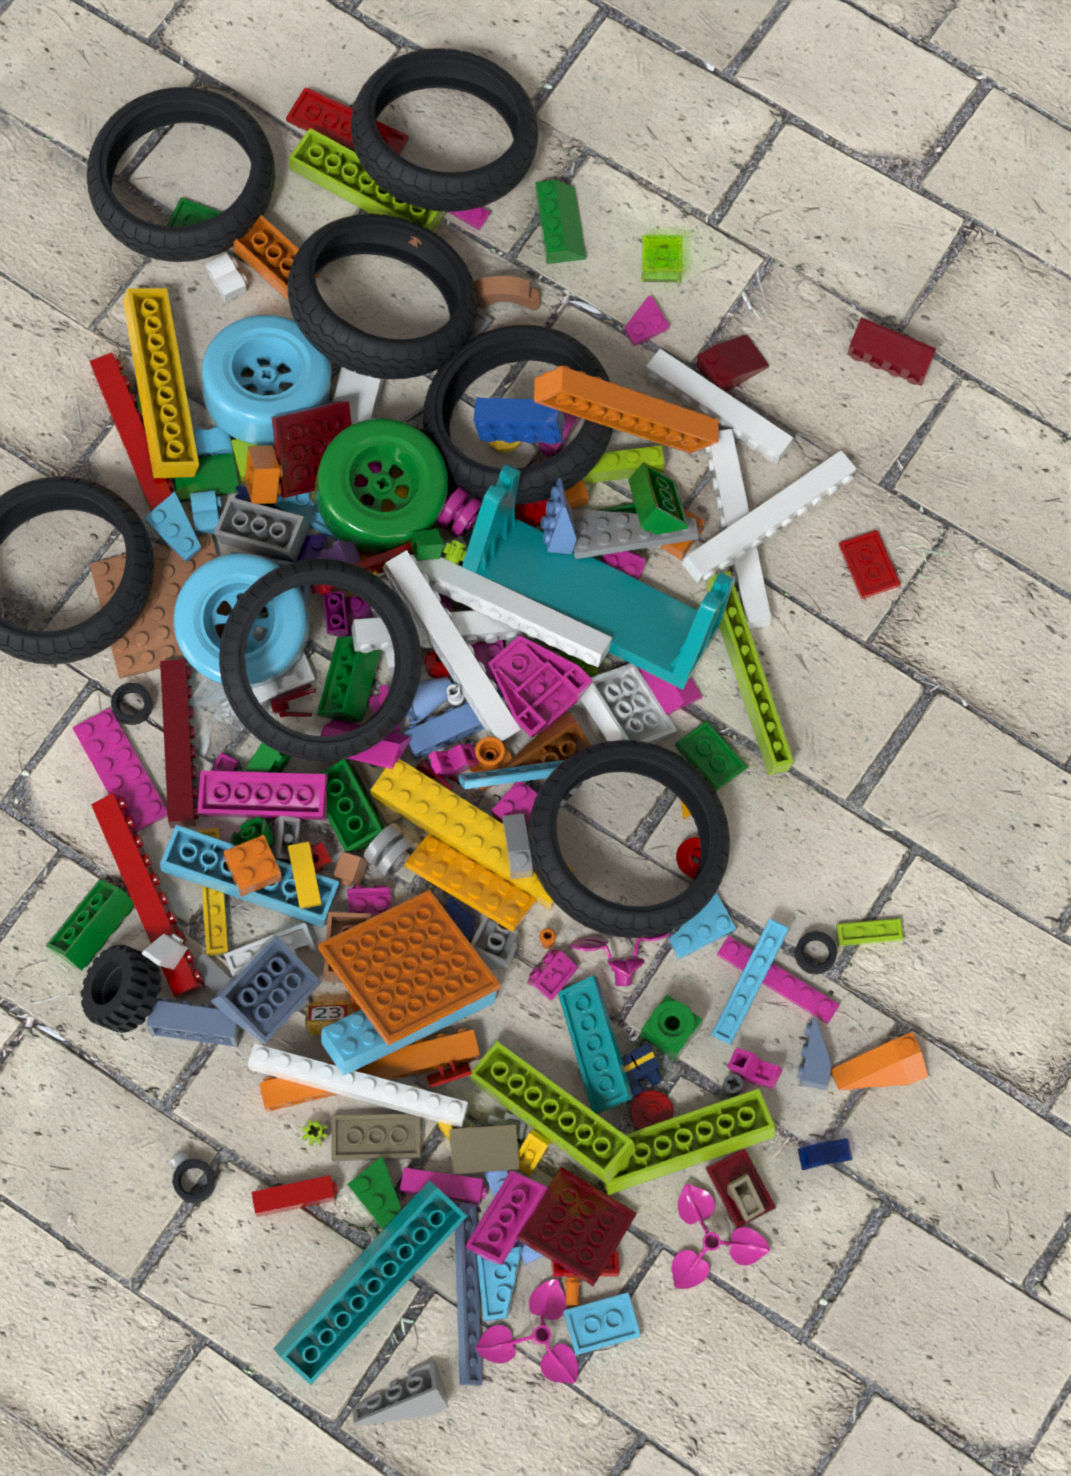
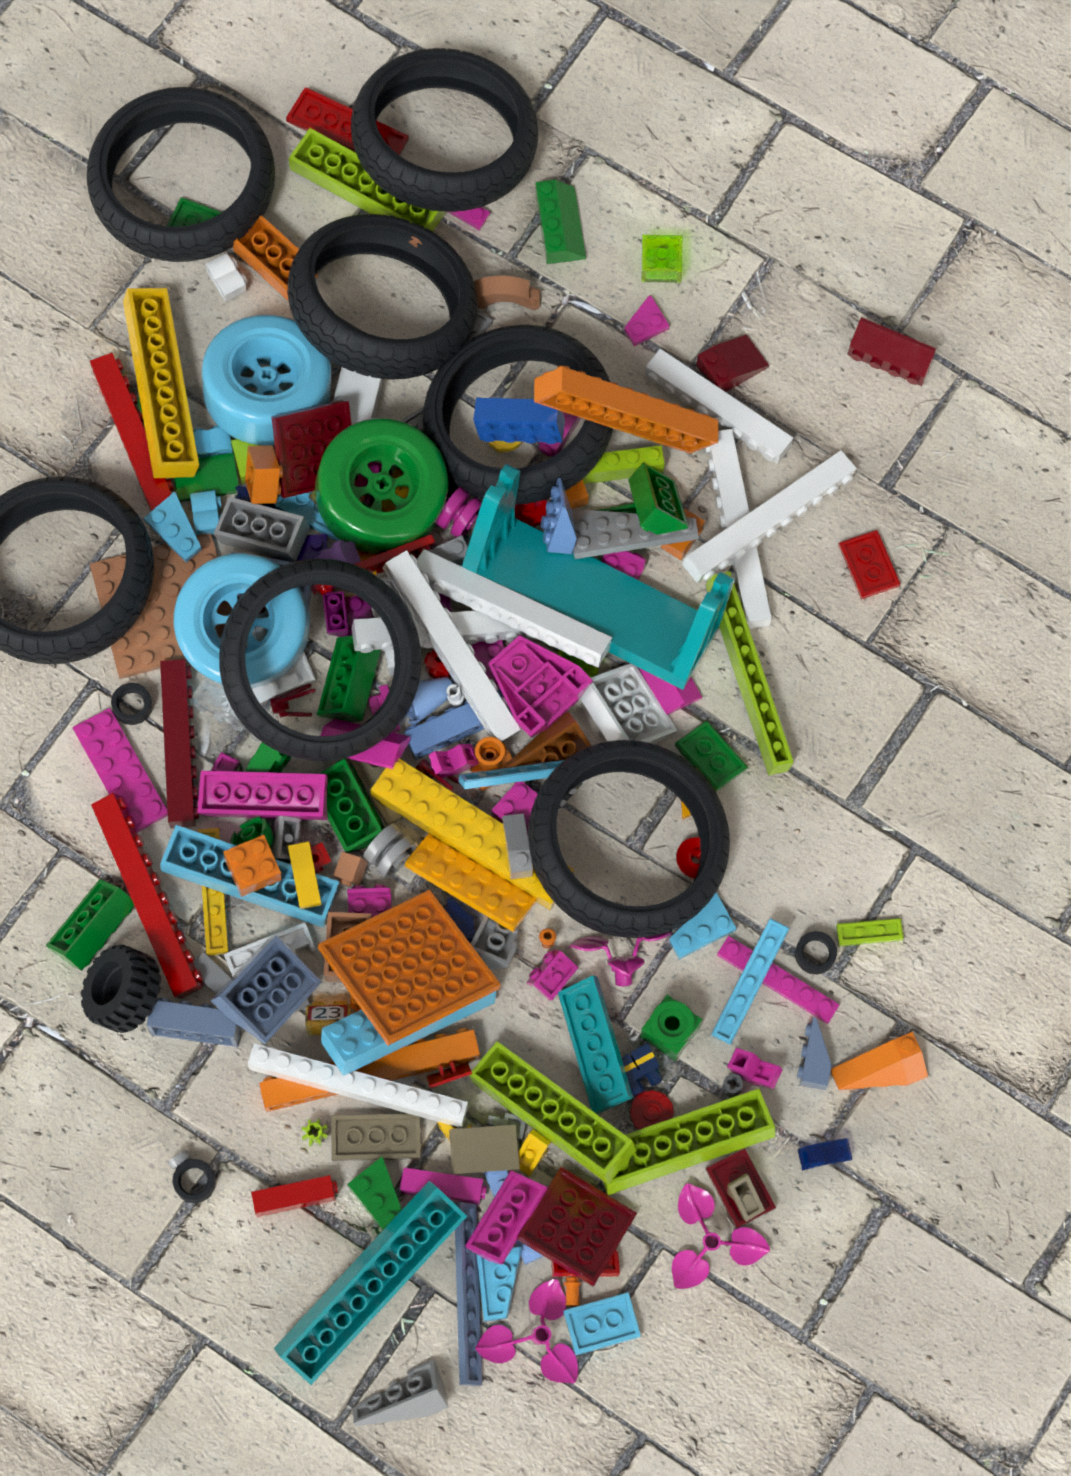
white slope [142,934,188,970] -> none
green brick [411,529,445,561] -> none
lime gear [442,540,467,565] -> none

